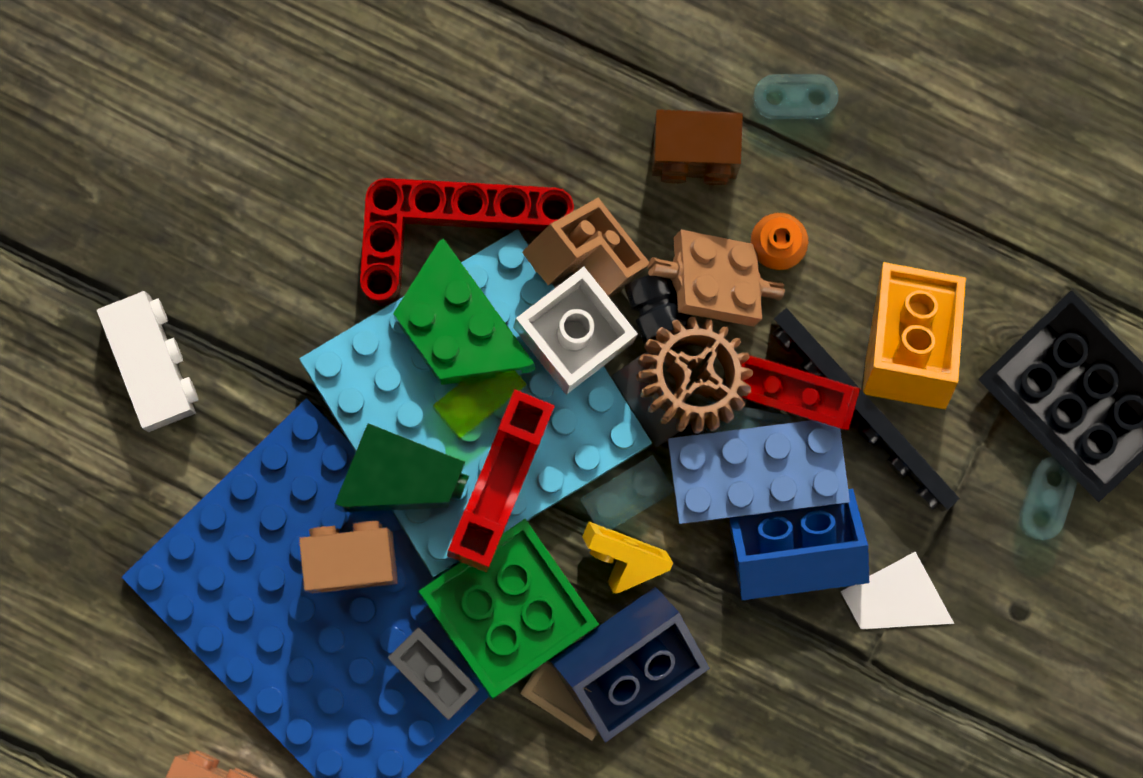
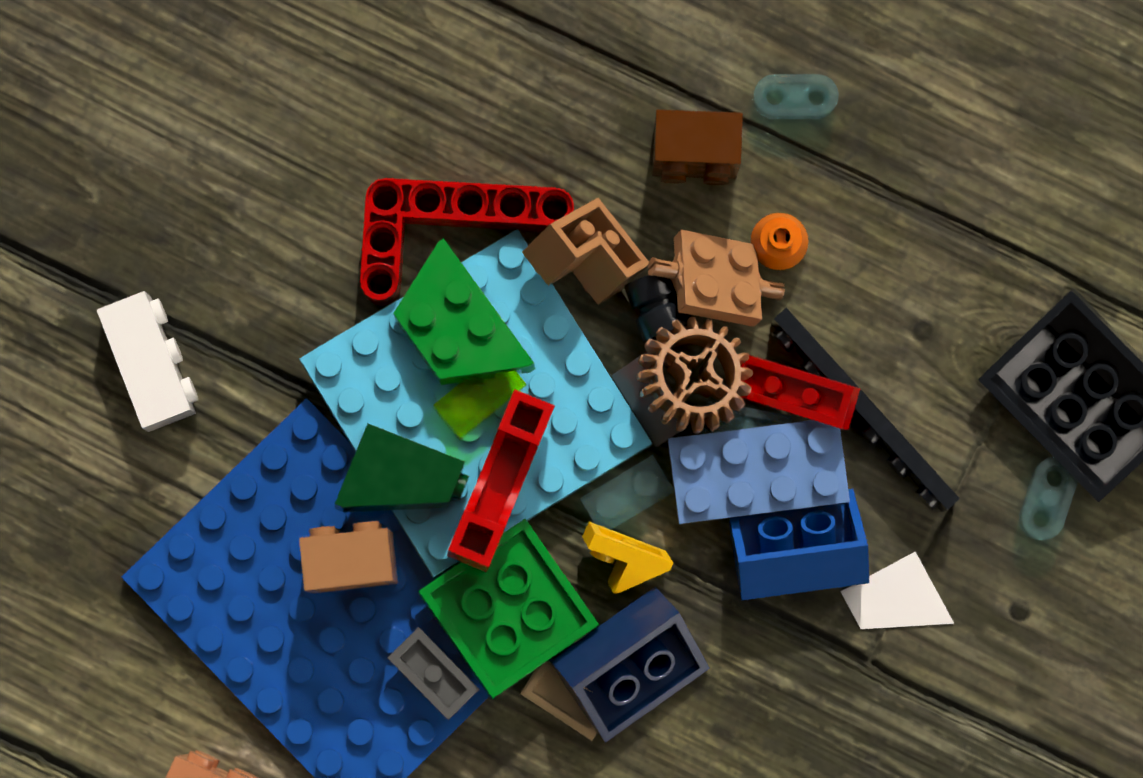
white brick [513,267,638,395] -> none
light orange slope [863,262,966,410] -> none

